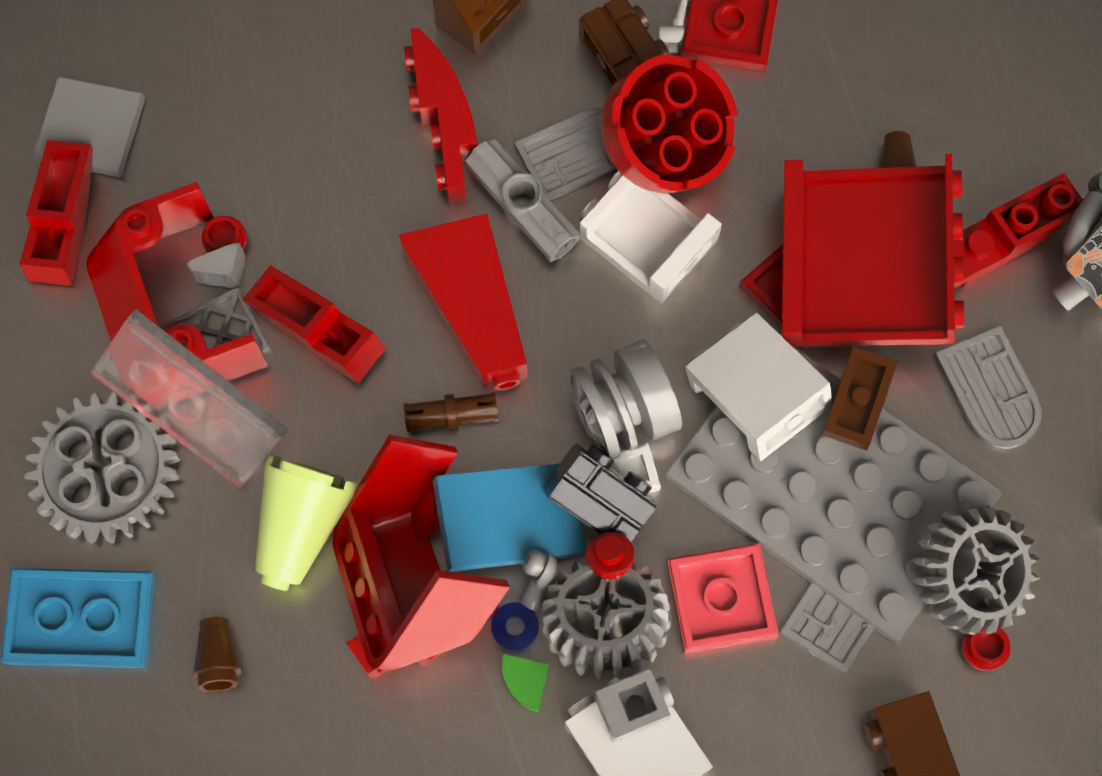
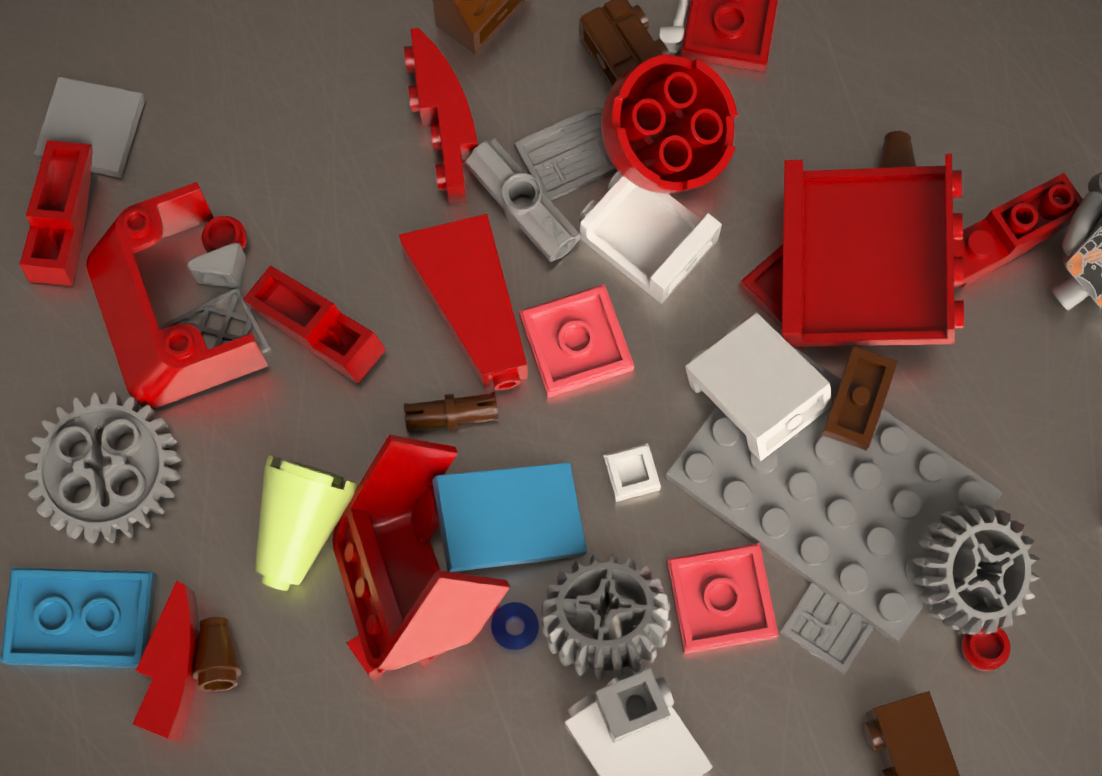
clear tile [90,309,289,488] -> none
bright green tile [502,654,550,713] -> none
light grey arm [519,549,557,611] -> none
brick [543,443,657,542] -> none
light grey wheel [569,340,683,459] -> none
red plate [586,532,635,579] -> none
light grey window [934,326,1042,449] -> none
none -> red slope [132,581,199,743]
none -> coral tile [519,284,634,398]

